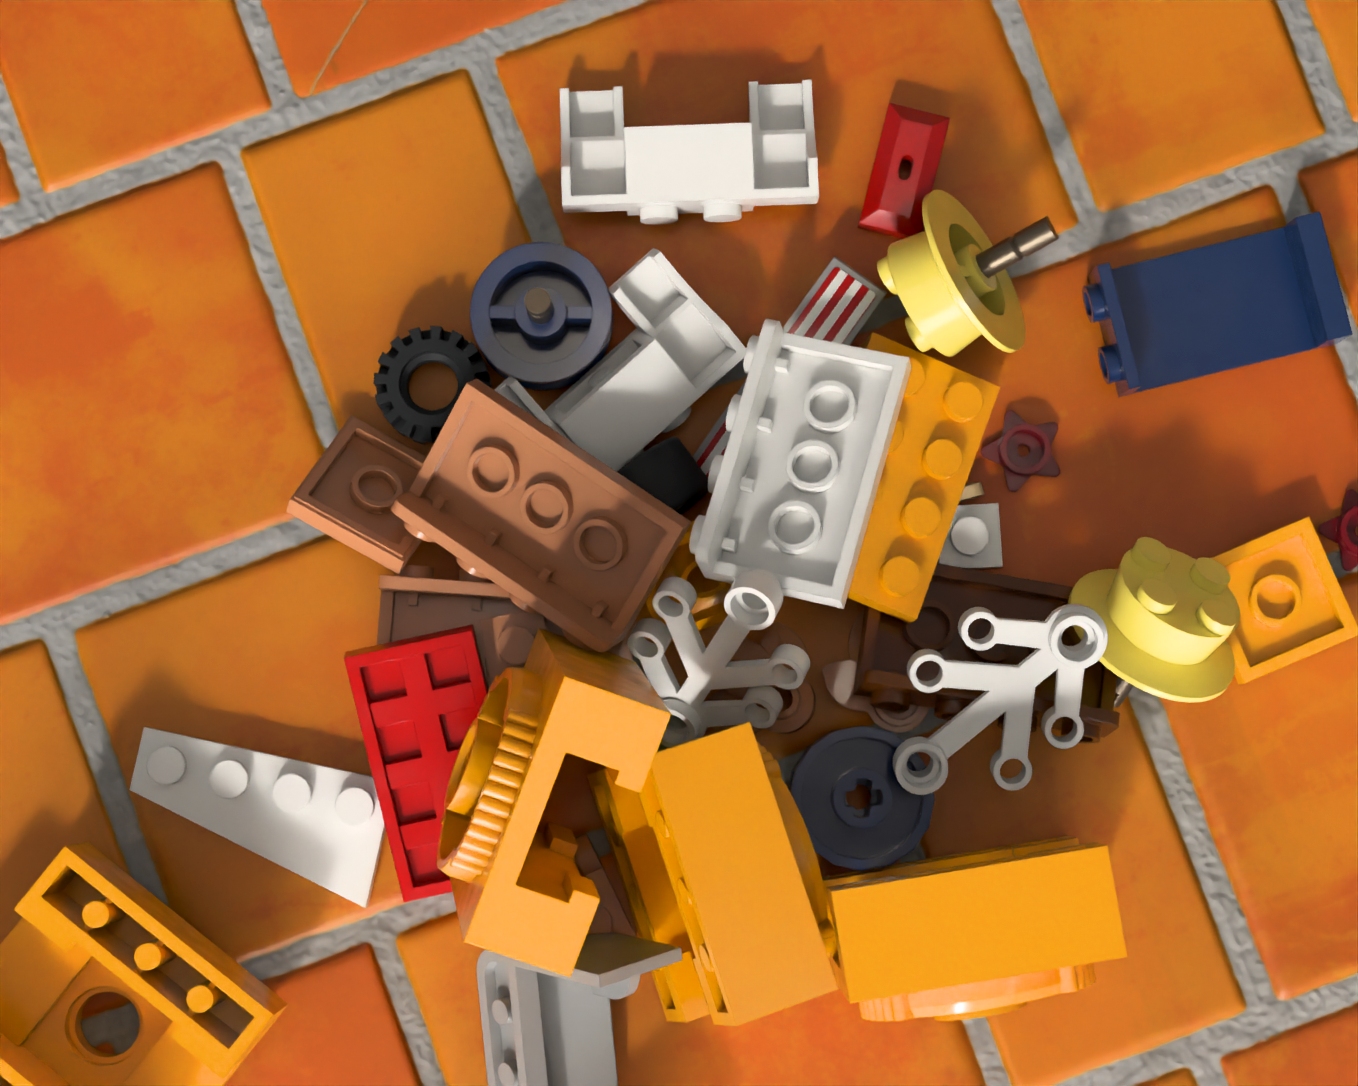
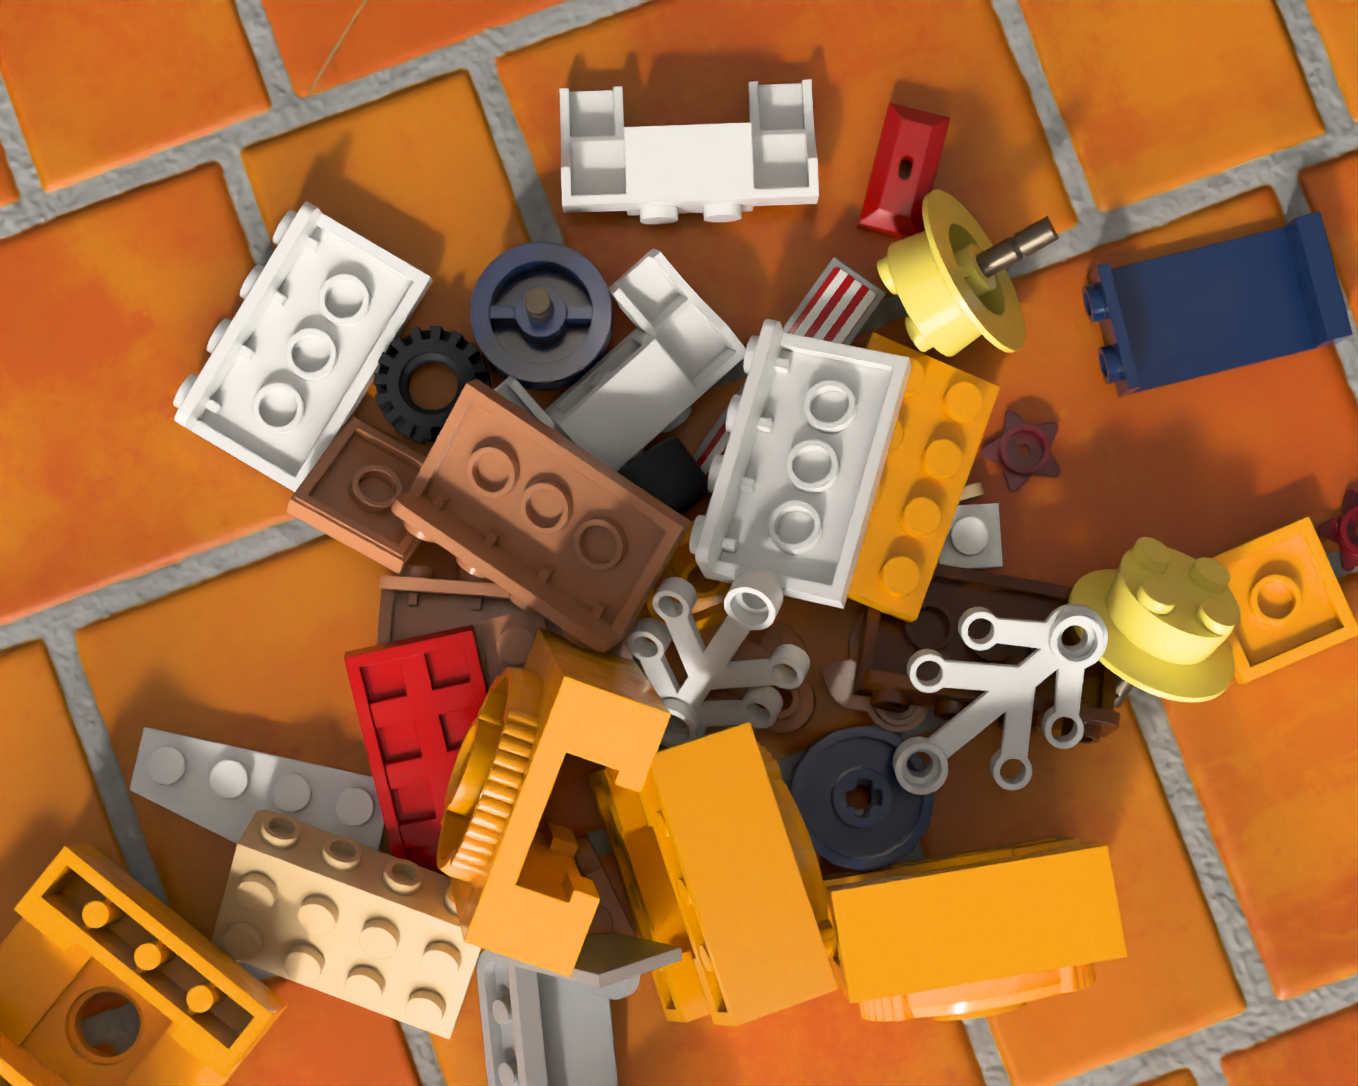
none -> white bracket [173,201,433,492]
none -> tan bracket [211,810,482,1040]

